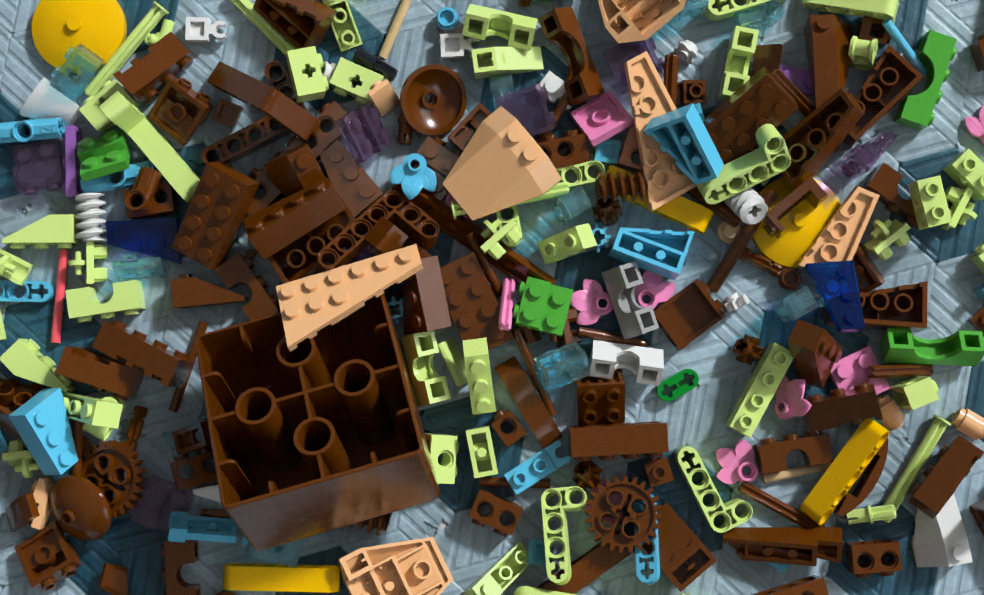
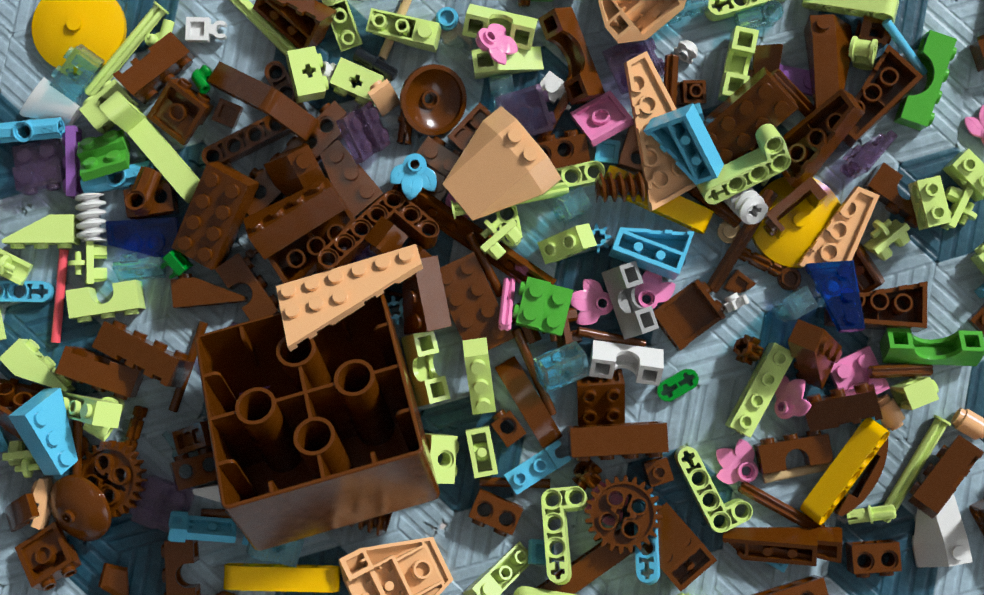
yellowish green slope [438,338,468,387] -> none
white plate [440,33,480,59] -> none
reddish brown gear [592,197,623,226] -> none
none -> green tile [160,249,194,279]
none -> green arm [191,65,212,94]
none -> yellowish green slope [366,8,442,53]
none -> bright pink plate [475,23,518,65]
none -> reddish brown tile [722,270,756,293]

